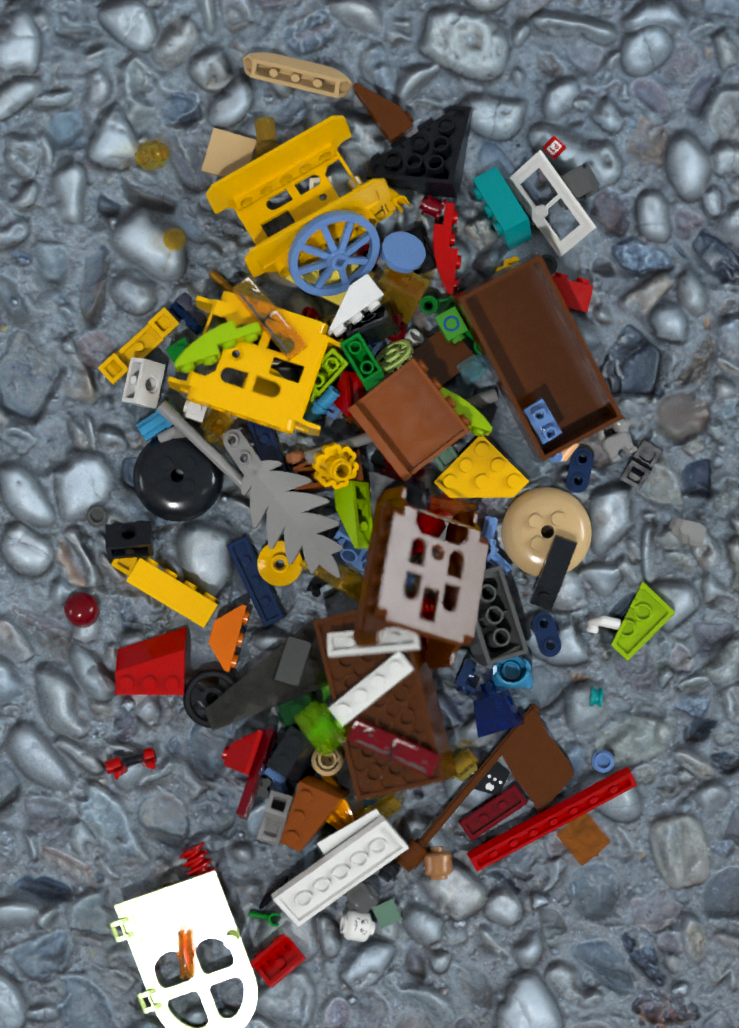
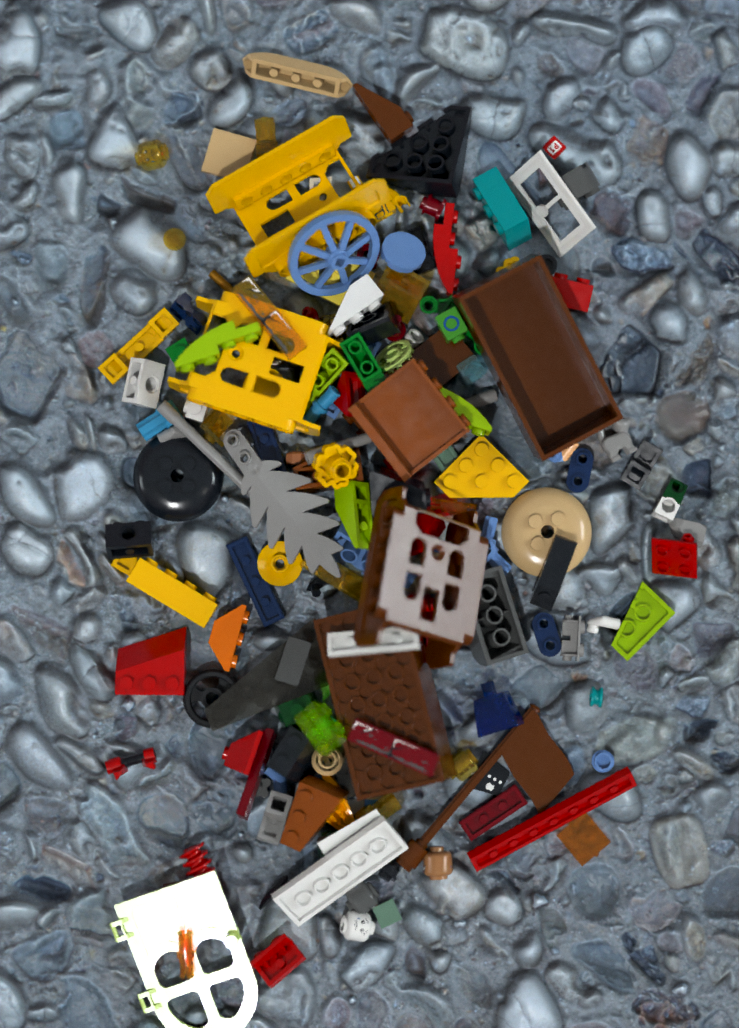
dark red hair [64,592,100,628] -> none
dark grey plate [86,505,109,528] -> none
green hand [248,911,280,926] -> none
white plate [328,652,414,727] -> none
dark blue bracket [454,659,477,696] -> none
dark azure hair [490,656,533,692] -> none
medium blue hips [522,398,562,444] -> none
none -> light grey hinge [560,615,585,661]
none -> leg [651,477,688,524]
none -> red hinge [651,533,697,579]

